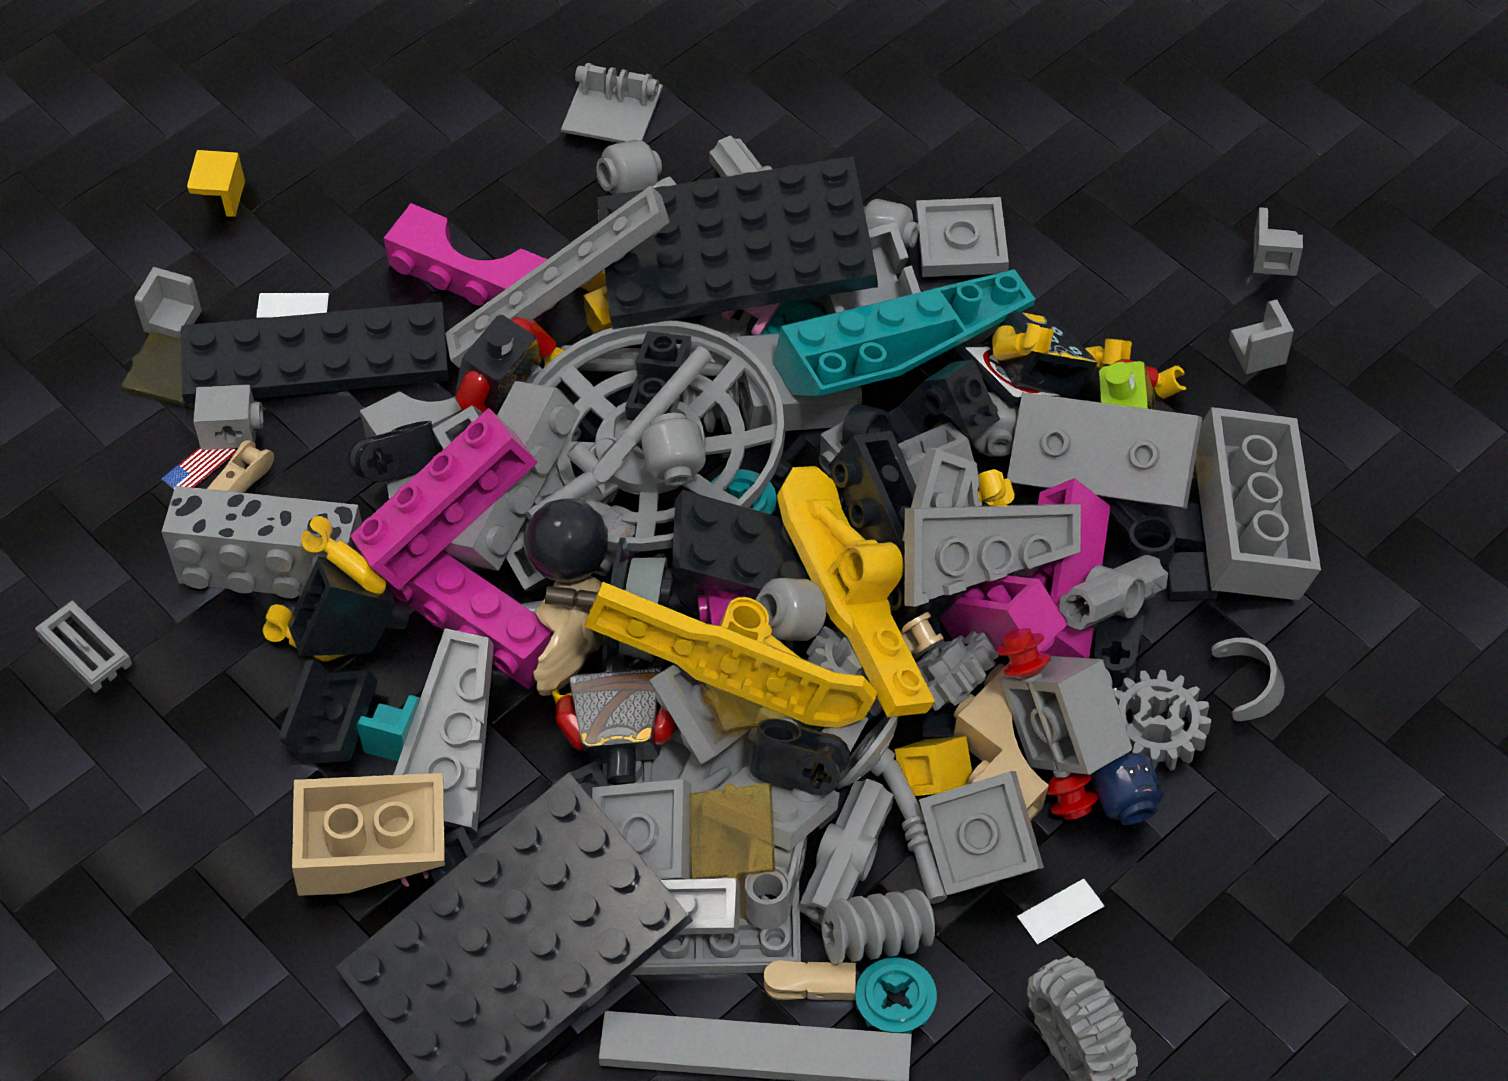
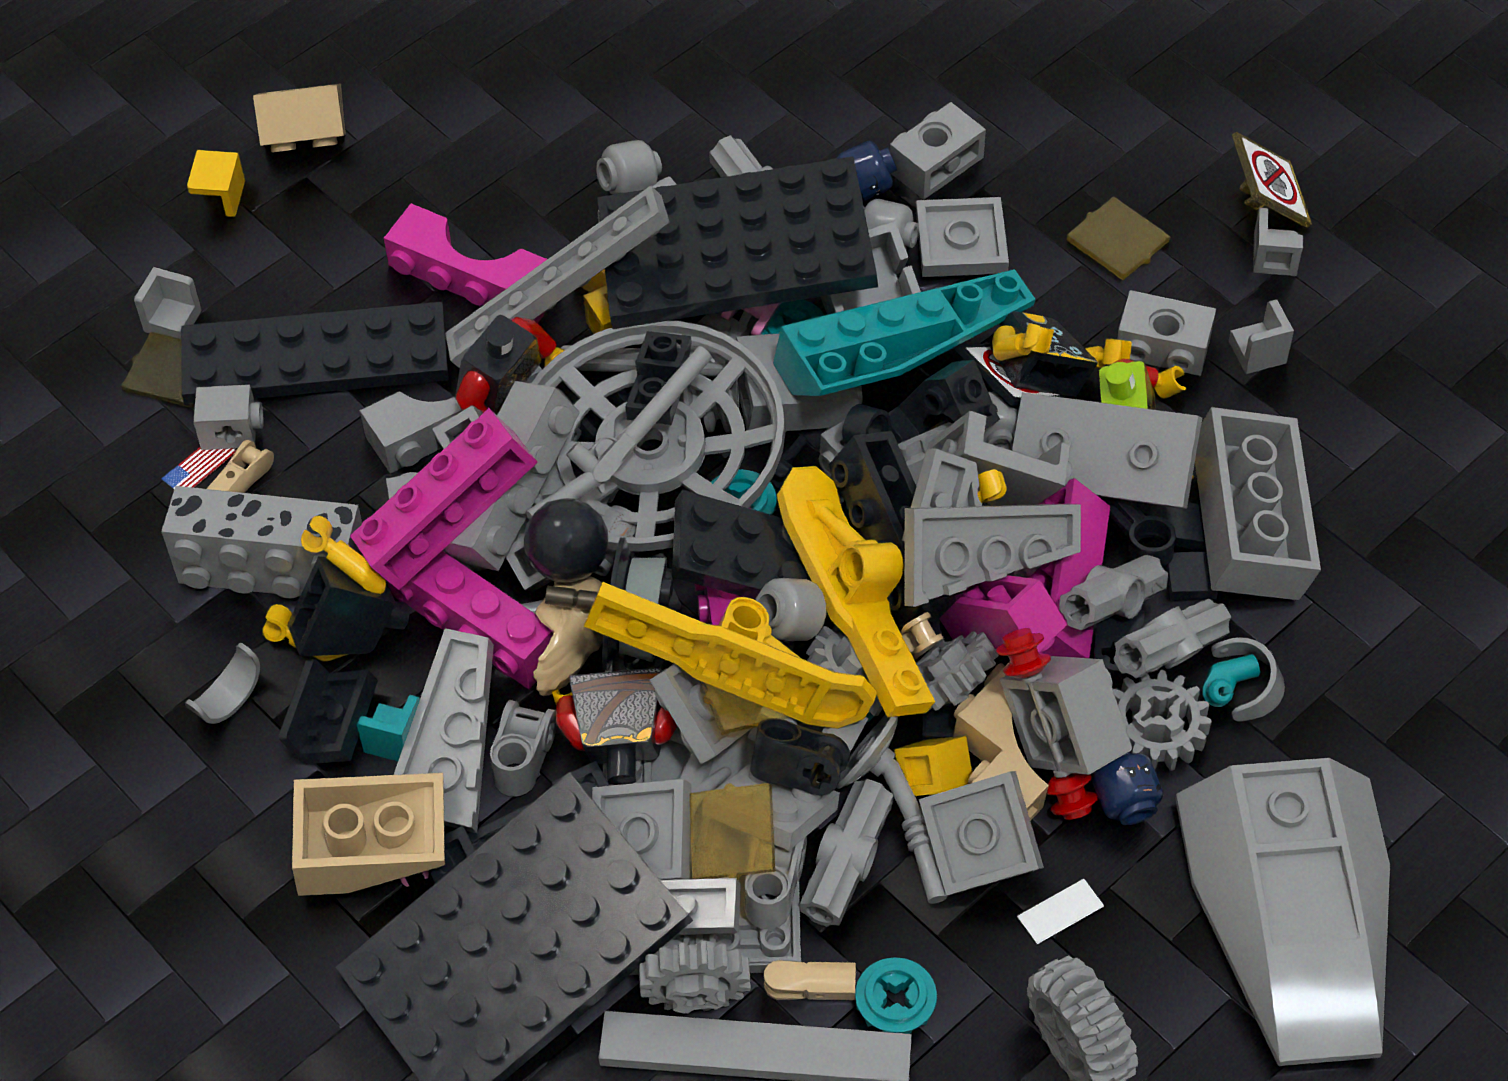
light grey tile [35,600,132,692] -> none
white sticker [256,293,329,318] -> none
black piece [348,420,439,482] -> none
light grey hinge [561,63,663,143] -> none
light grey head [641,413,706,486] -> none
light grey piece [822,889,935,965] -> none
none -> light grey helmet [185,643,260,724]
none -> tan slope [253,84,346,152]
none -> light grey piece [490,700,557,796]
none -> light grey gear [639,940,751,1014]
none -> dark blue head [837,141,898,202]
none -> light grey brick [890,102,986,200]
none -> light grey panel [928,411,1072,506]
none -> clear yellow piece [1067,197,1170,280]
none -> light grey piece [1113,599,1231,678]
none -> light grey brick [1117,290,1216,376]
none -> light grey wedge [1175,758,1390,1066]
none -> teal arm [1202,654,1260,707]
none -> piece [1232,132,1312,228]

